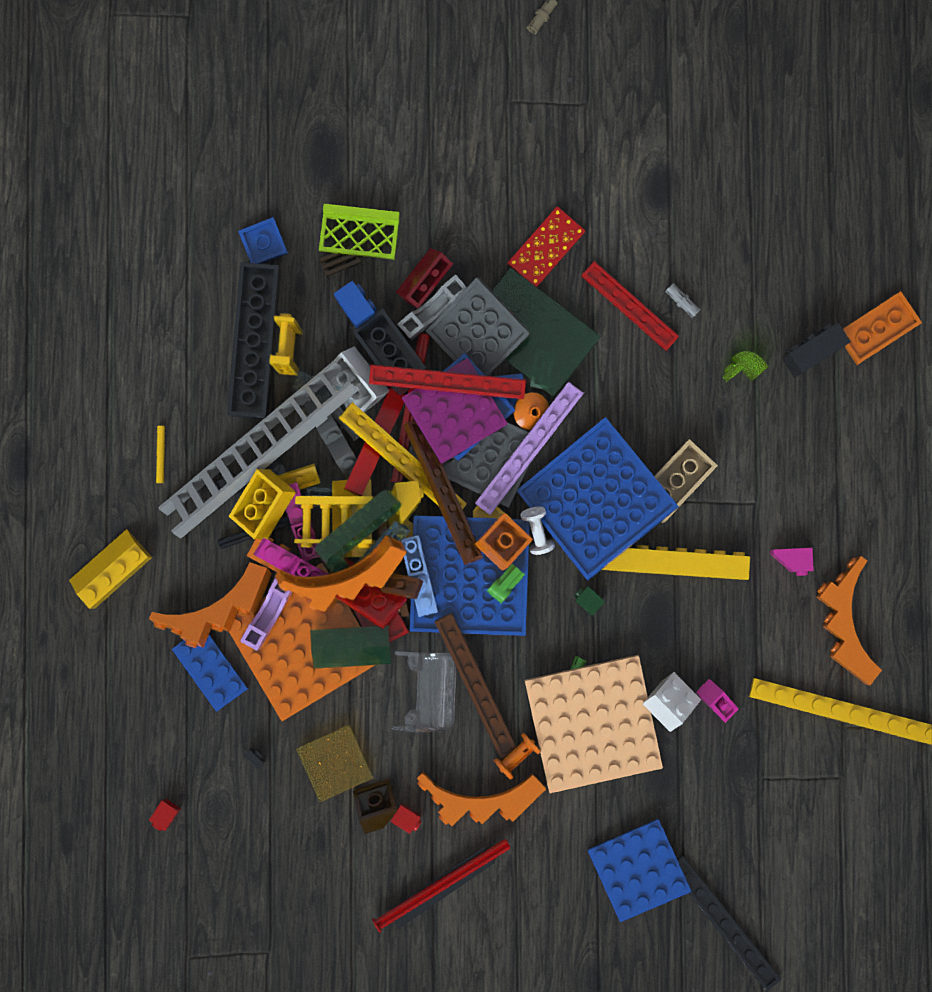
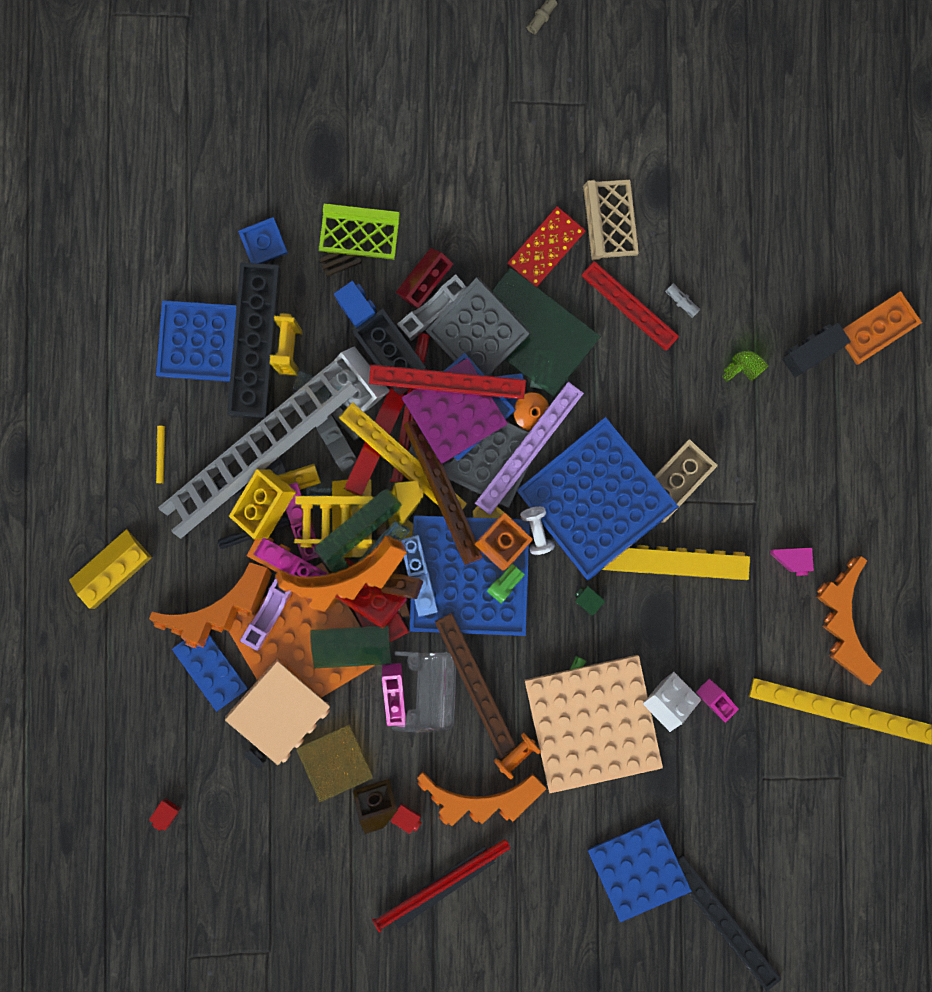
none -> blue plate [156,301,237,382]
none -> light nougat panel [225,658,330,765]
none -> dark pink slope [382,663,406,726]
none -> tan fence [583,180,639,260]

